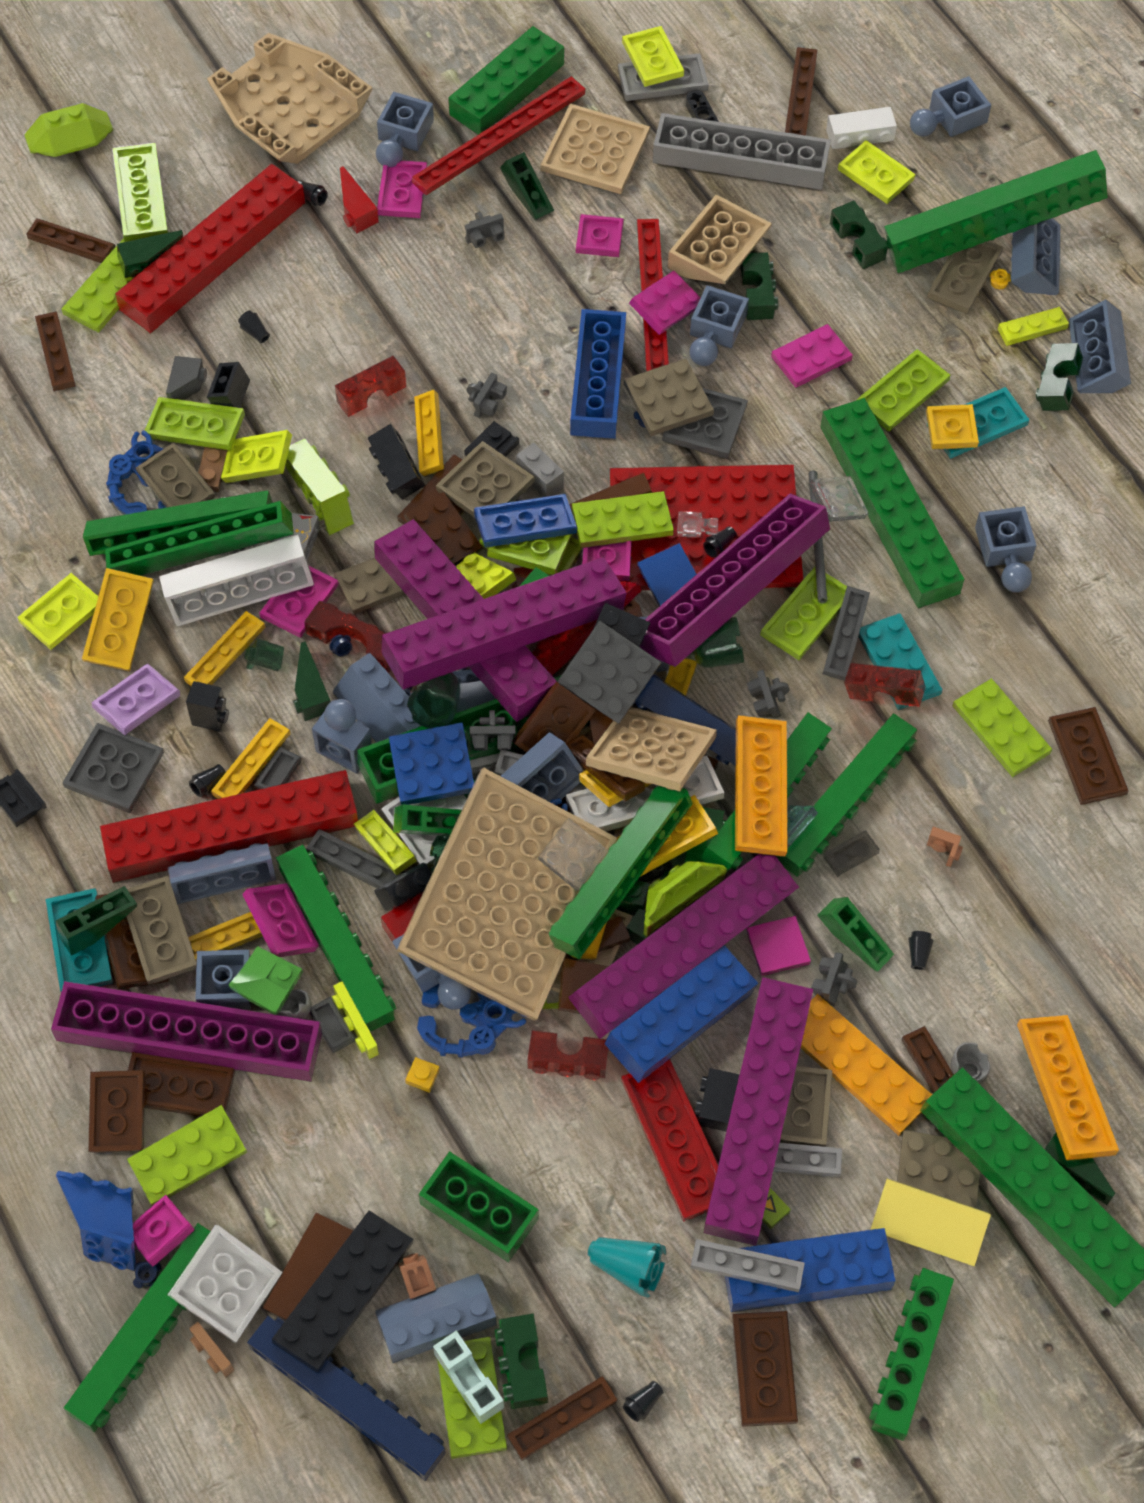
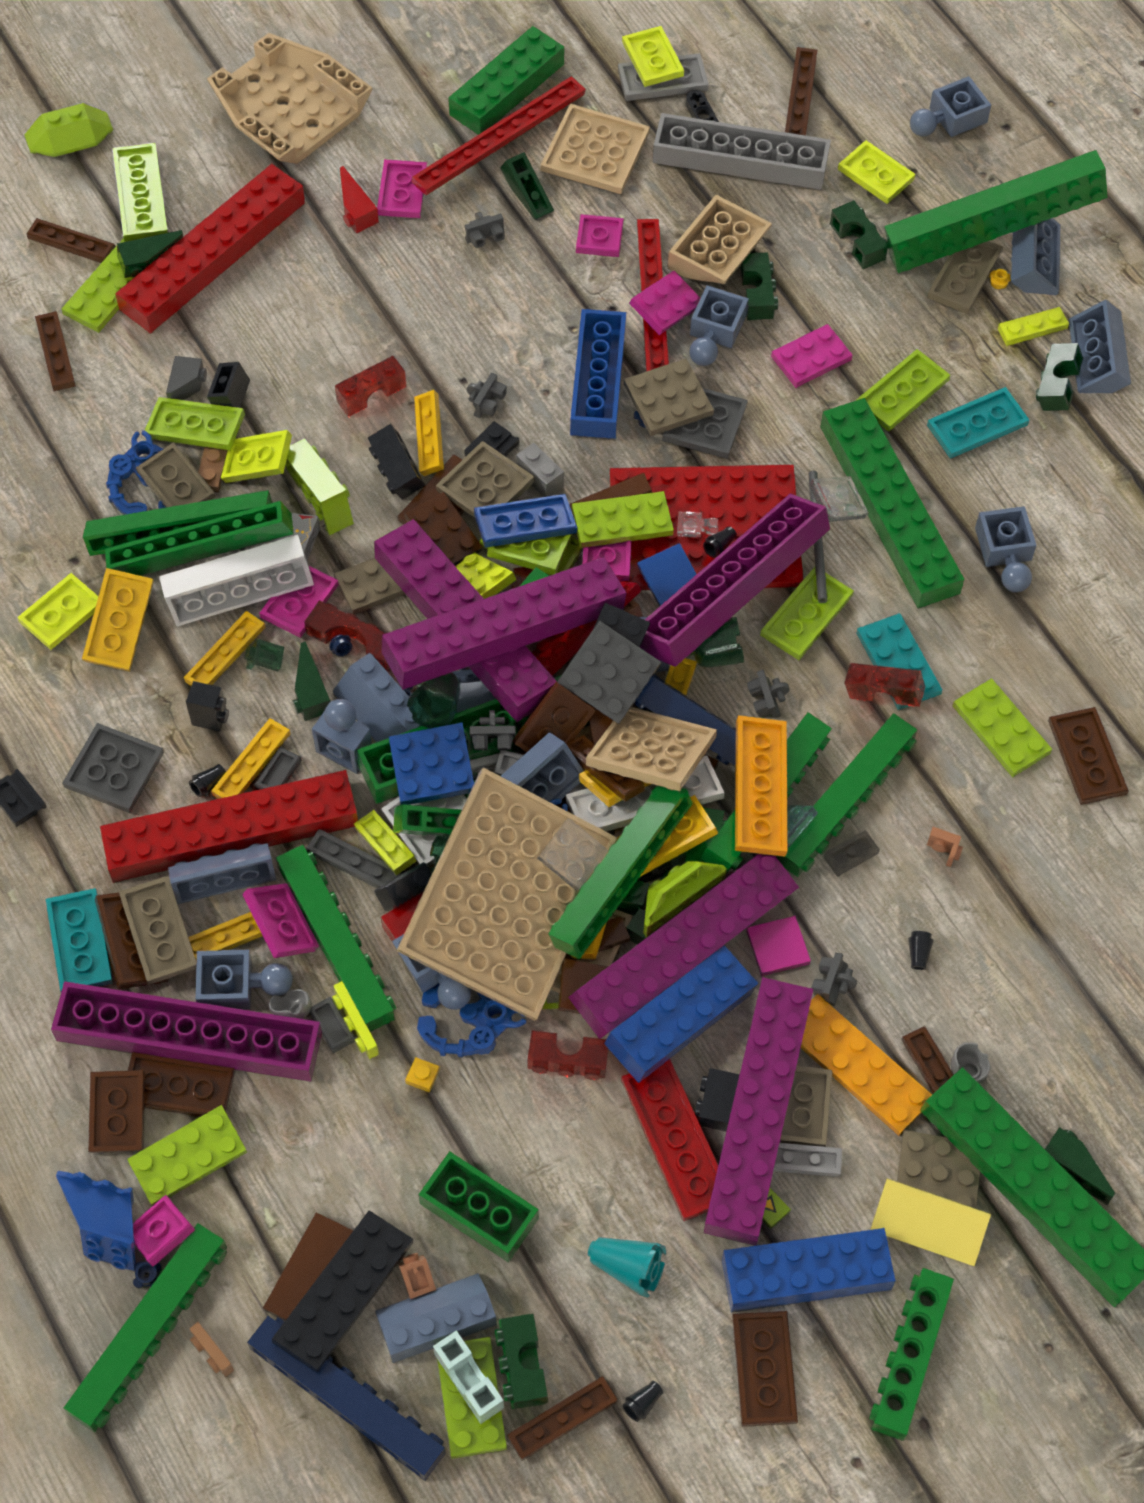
dark green slope [56,886,137,956] -> none
lavender tile [92,663,180,736] -> none
white plate [168,1225,282,1342] -> none
bright green plate [229,946,303,1015] -> none
black cone [238,310,270,344] -> none
black cone [298,180,328,206] -> none
sand blue brick [376,92,434,167] -> none
light grey plate [690,1239,805,1292] -> none
green slope [817,897,894,971] -> none
dark grey plate [822,586,870,681] -> none
white brick [826,107,897,149] -> none
yellow plate [926,404,979,449] -> none
light orange plate [1017,1015,1119,1160] -> none

